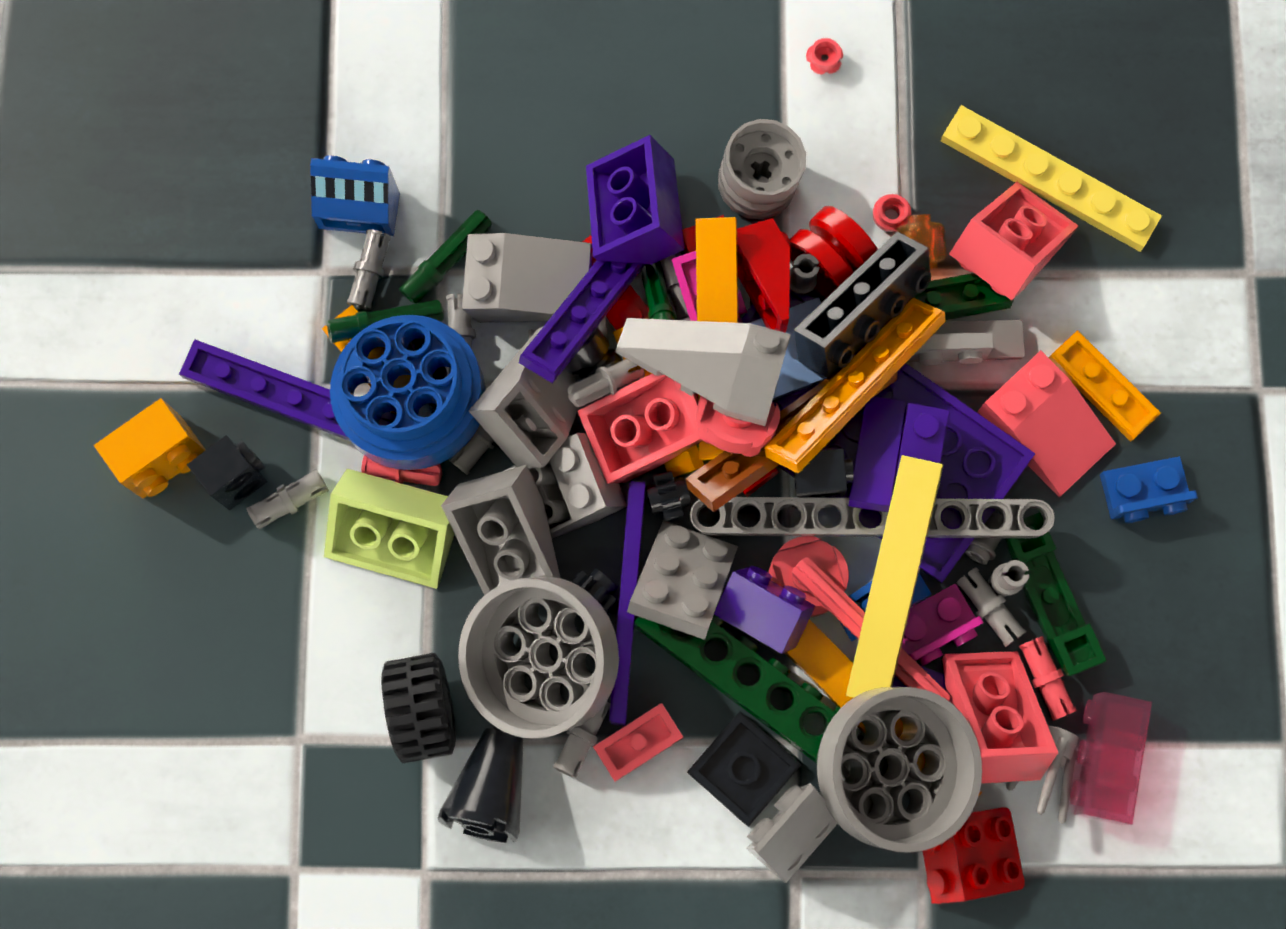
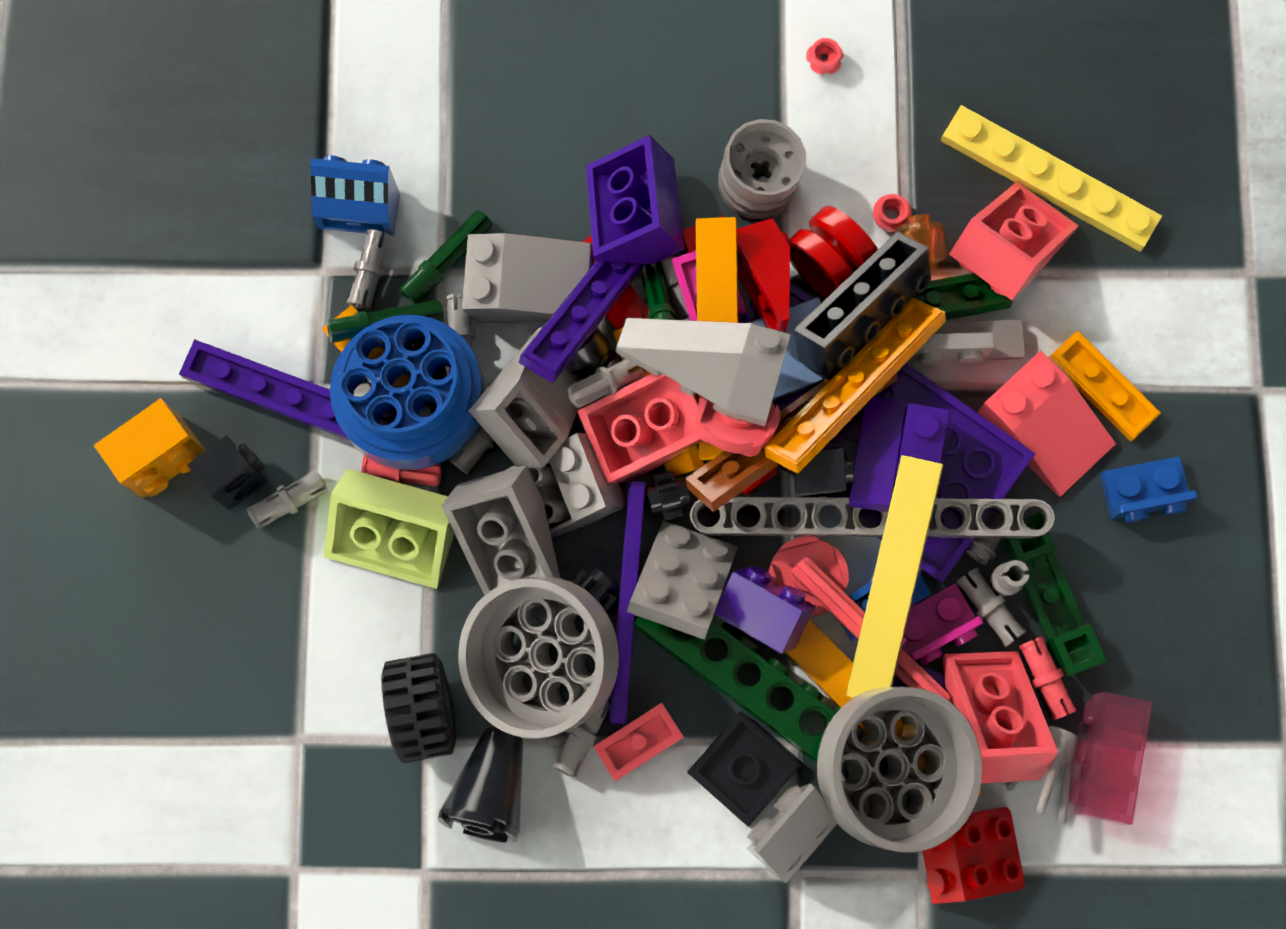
flat silver pin [790,254,819,295] -> none

